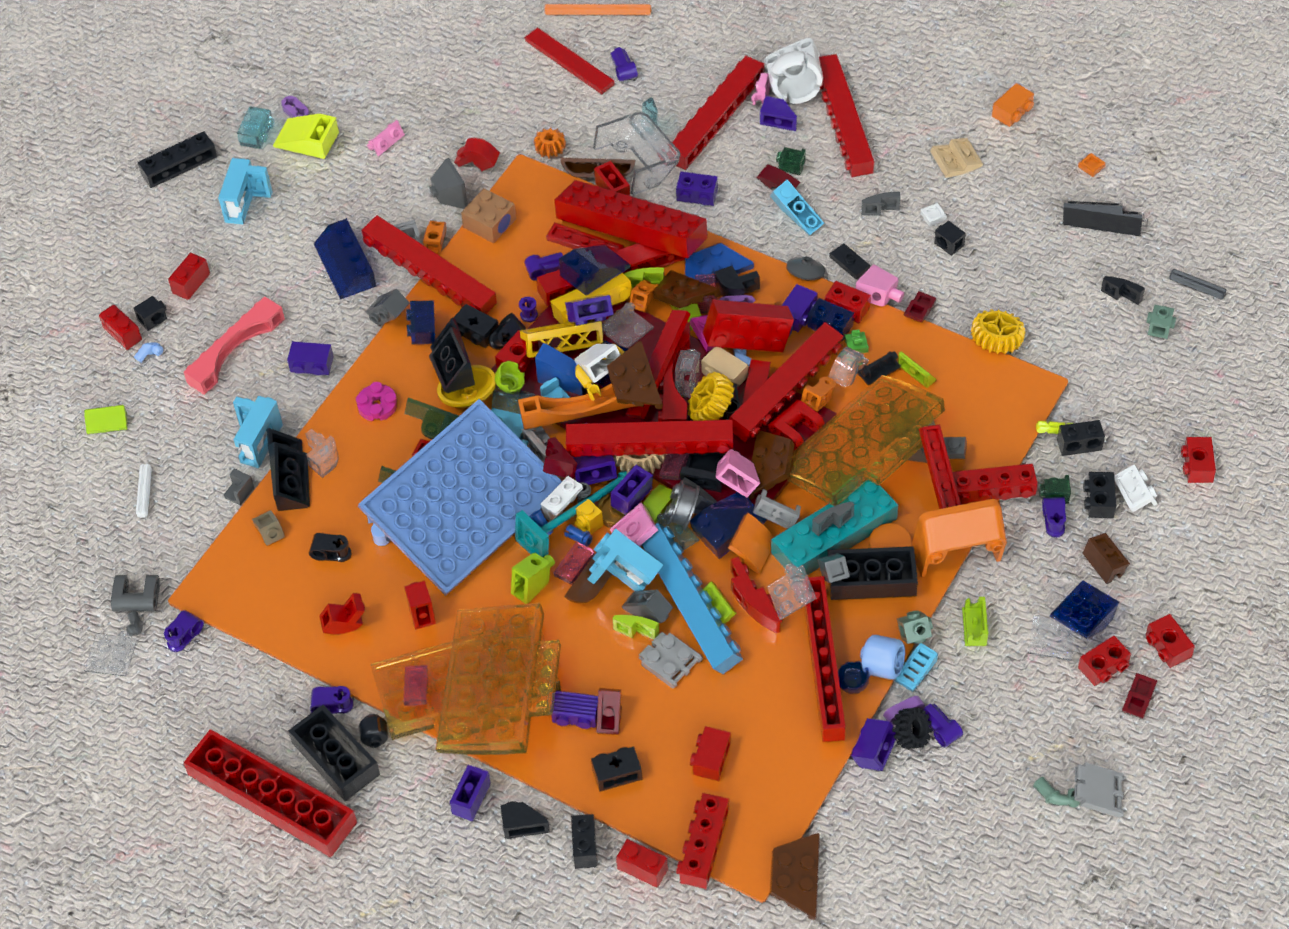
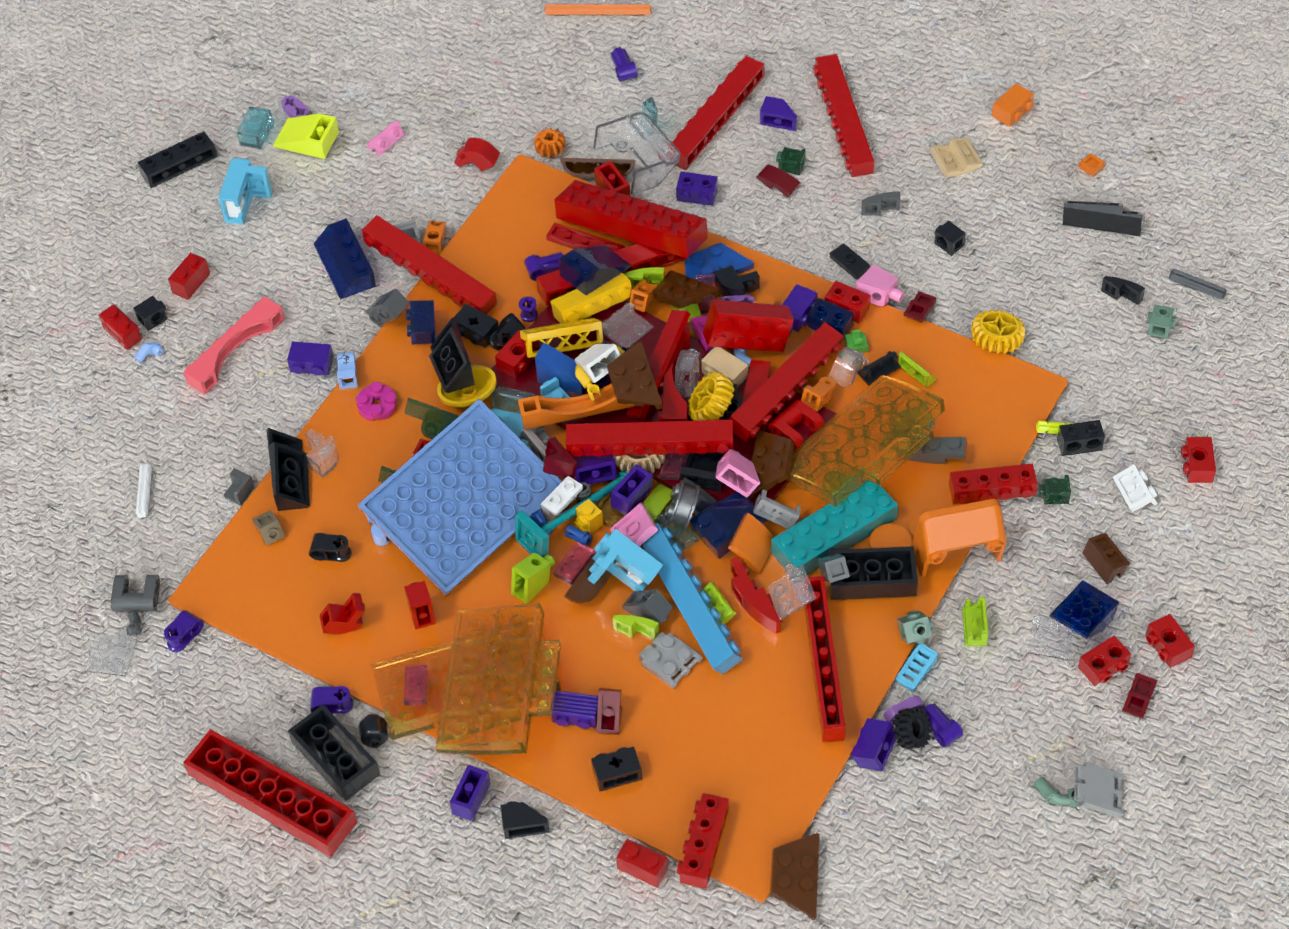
lime slope [84,405,127,434] -> none
medium azure brick [233,396,283,468] -> none
dark grey slope [429,158,468,209] -> none
medium nougat brick [461,188,516,243] -> none
lime hair [494,361,525,394] -> none
red tile [525,27,615,95] -> none
dark purple brick [565,295,614,325] -> none
black brick [571,814,597,869] -> none
red brick [690,726,731,781] -> none
bright pink plate [751,73,771,105] -> none
white piece [764,38,823,104] -> none
medium azure slope [770,180,824,236] -> none
dark grey dish [787,256,825,280] -> none
dark grey slope [812,502,855,536] -> none
clear blue hair [838,661,870,694] -> none
light blue head [860,635,905,680] -> none
red tile [918,424,961,509] -> none
white tile [920,203,947,227] -> none
dark purple piece [1042,497,1066,538] -> none
black brick [1083,471,1116,518] -> none
none -> light blue leg [337,352,358,389]

